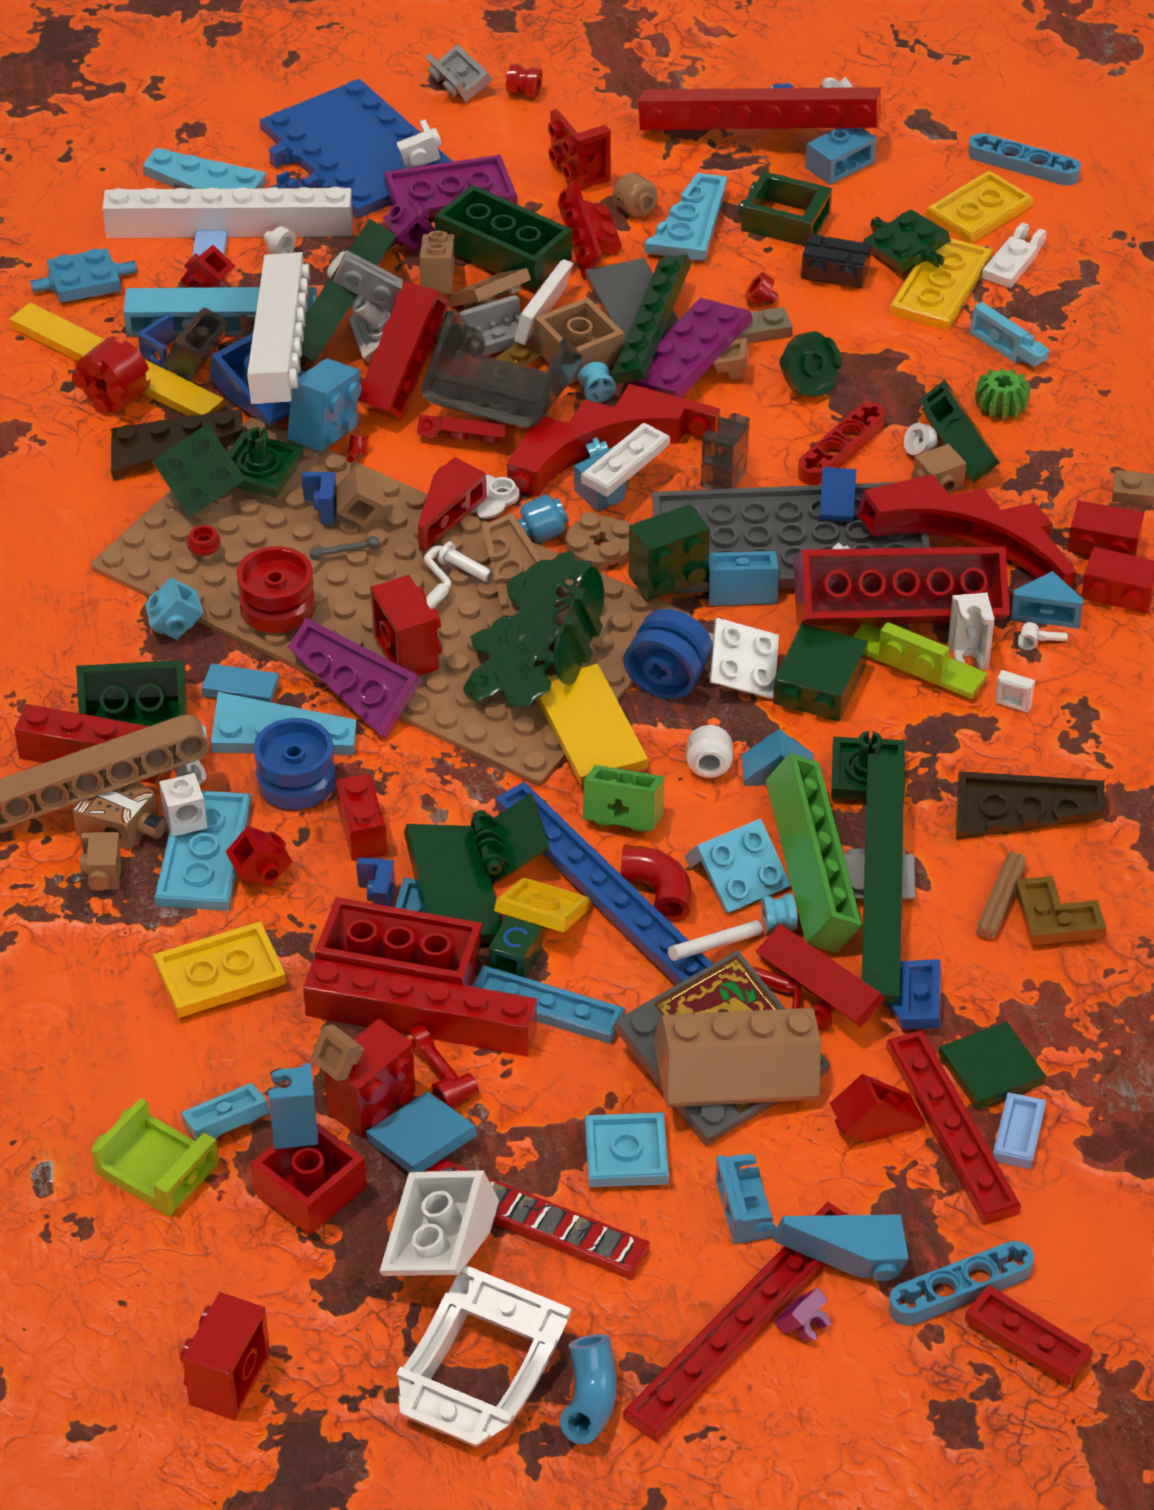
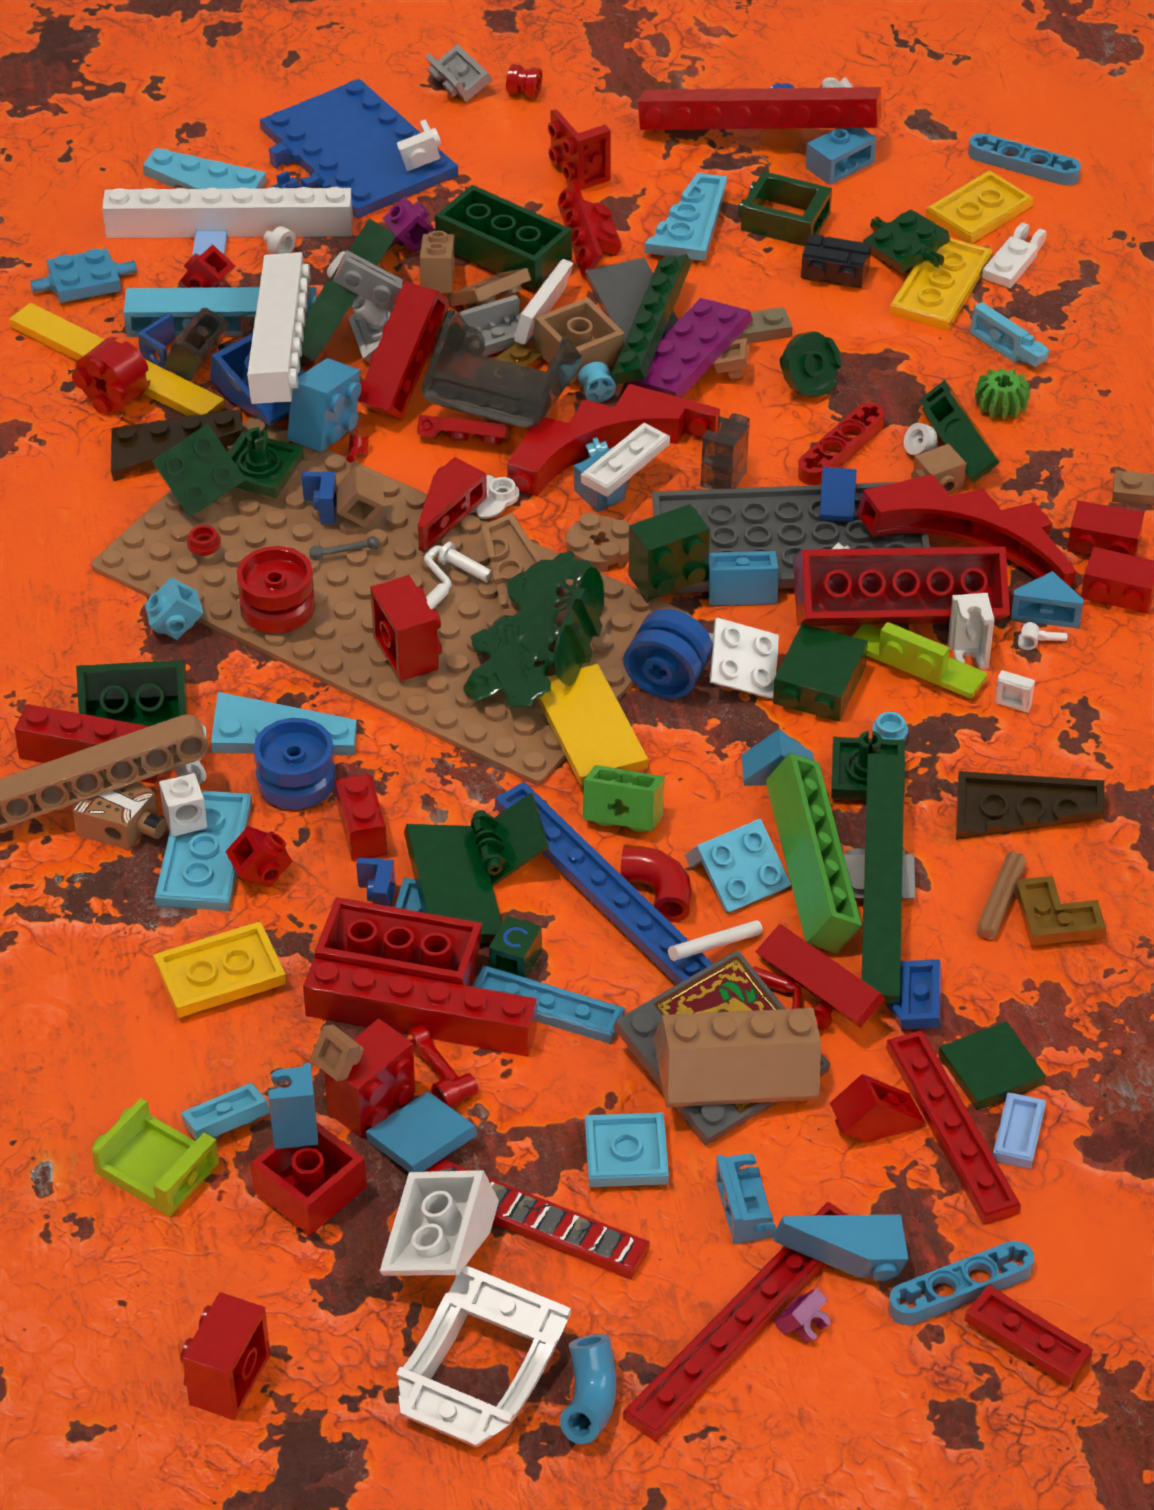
medium nougat brick [80,832,122,891] -> none
dark azure tile [202,664,280,703] -> none
magenta wing [288,618,422,740] -> none
magenta tile [383,154,518,218] -> none
yellow tile [494,878,591,933] -> none
dark azure head [517,494,569,544] -> none
medium nougat head [612,172,658,217] -> none
white head [686,725,733,778] -> none
red tile [745,272,778,306] -> none
medium azure wheel [761,893,797,934] -> none
none -> medium azure plate [872,712,908,740]

